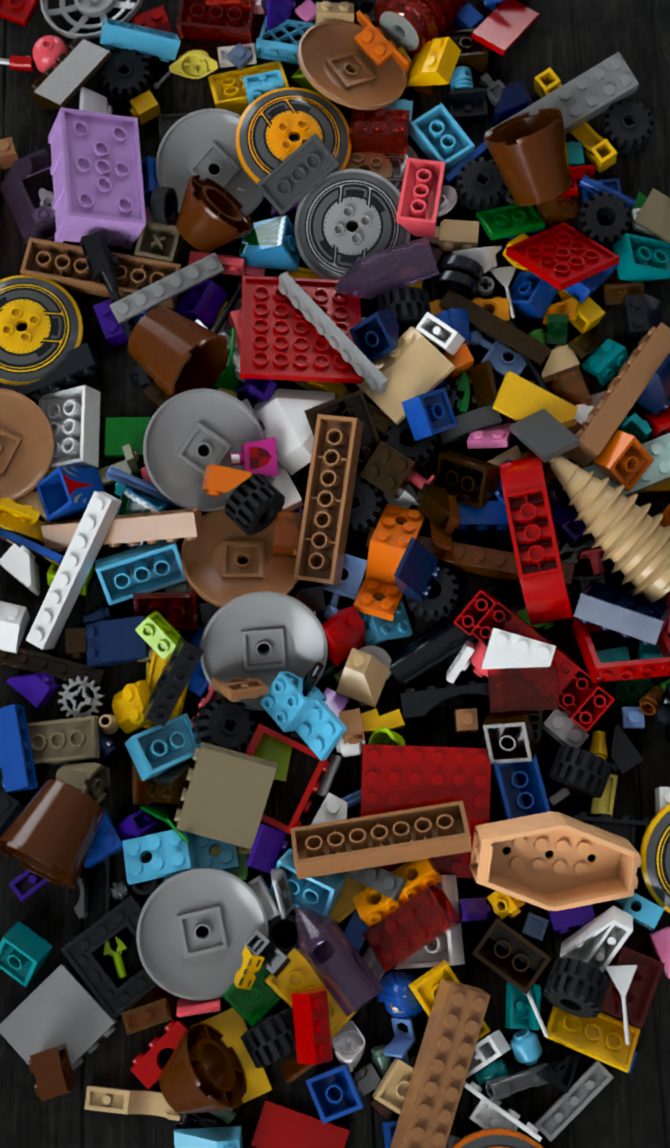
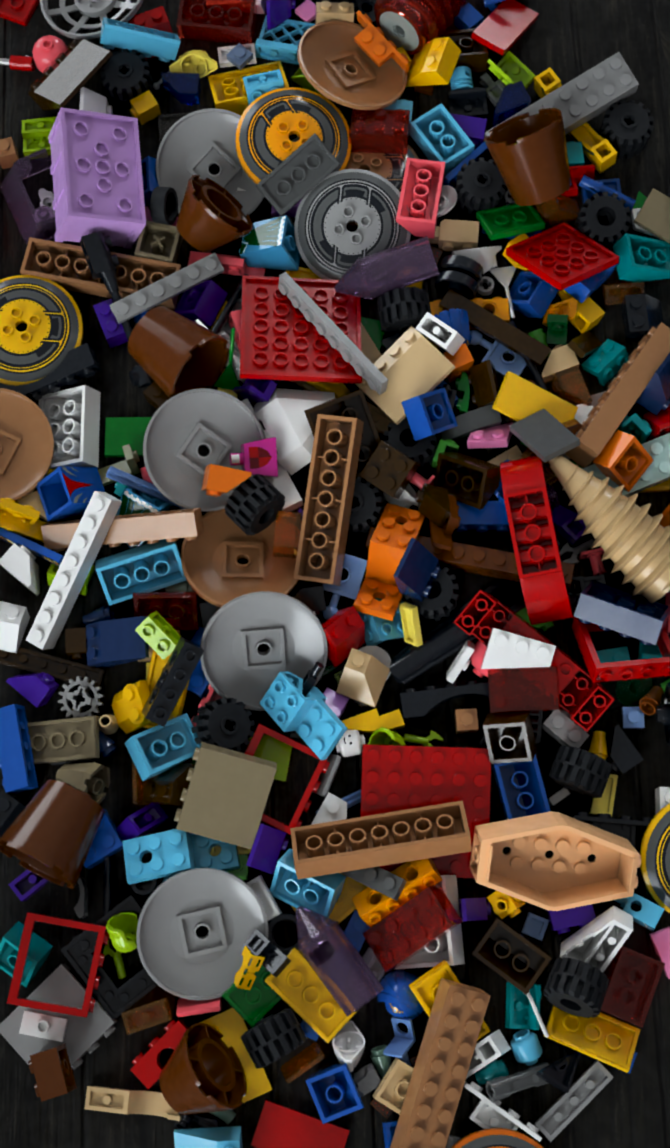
clear plate [110,881,129,902] -> none
green piece [140,806,189,844] -> none
medium nougat wing [211,677,269,702] -> none
light grey slope [271,869,294,919] -> none
red slope [291,986,333,1065] -> none
medium nougat brick [339,708,365,744] -> none
dark blue slope [349,308,399,363] -> none
white piece [604,965,637,1045] -> none
none -> red window [7,912,109,1018]
none -> white plate [19,1010,69,1042]
none -> lime slope [21,116,57,158]
none -> lime hair [106,912,138,953]
none -> clear blue slope [161,73,201,105]
none -> light yellow tile [399,602,423,647]
none -> lime bar [403,730,443,746]
none -> bright green bracket [432,439,459,468]
none -> dark purple slope [450,113,487,149]
none -> lime bracket [487,51,536,94]

